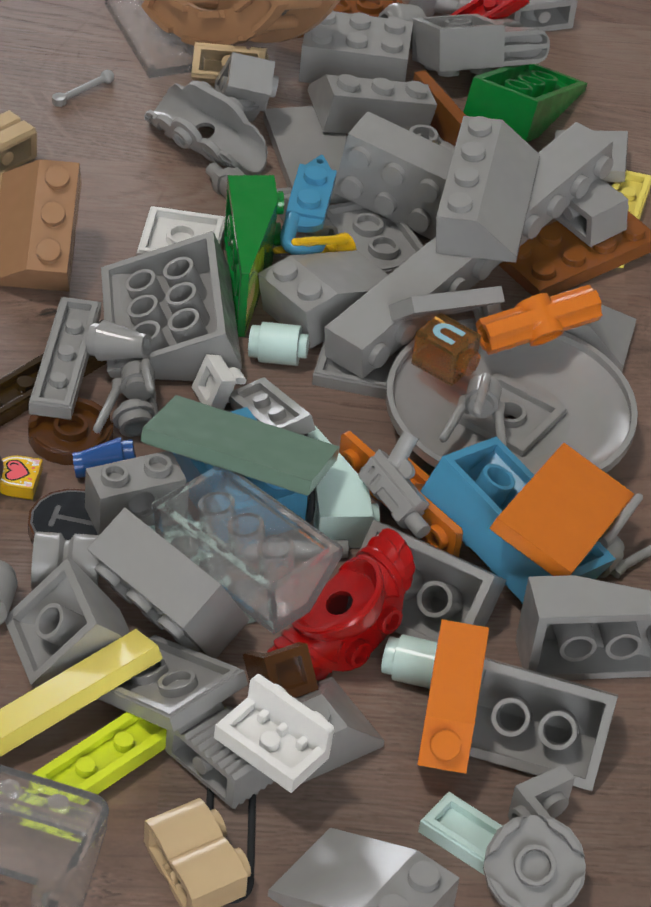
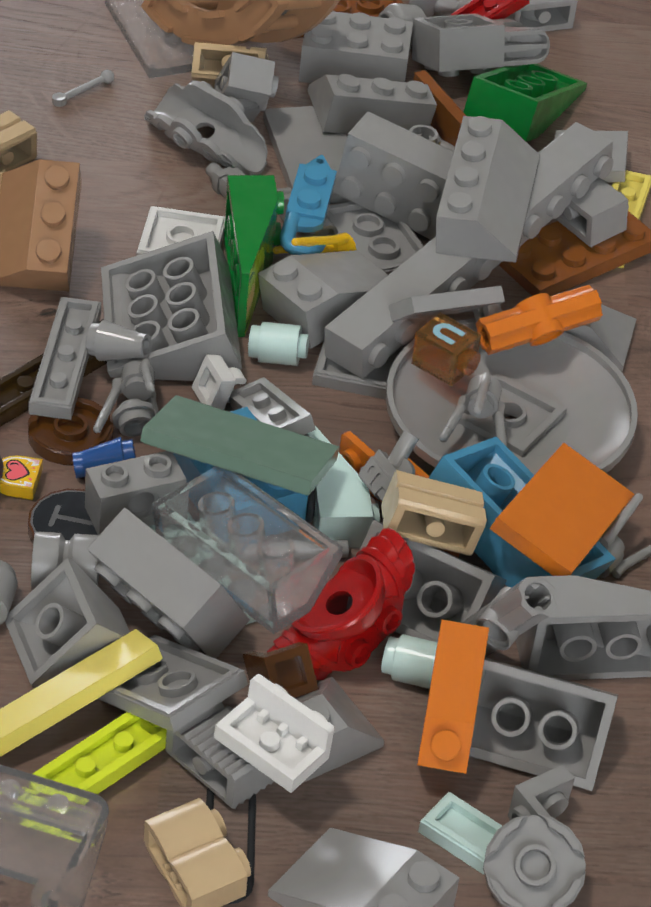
none -> tan brick [381,470,487,556]
none -> light grey piece [462,577,557,657]

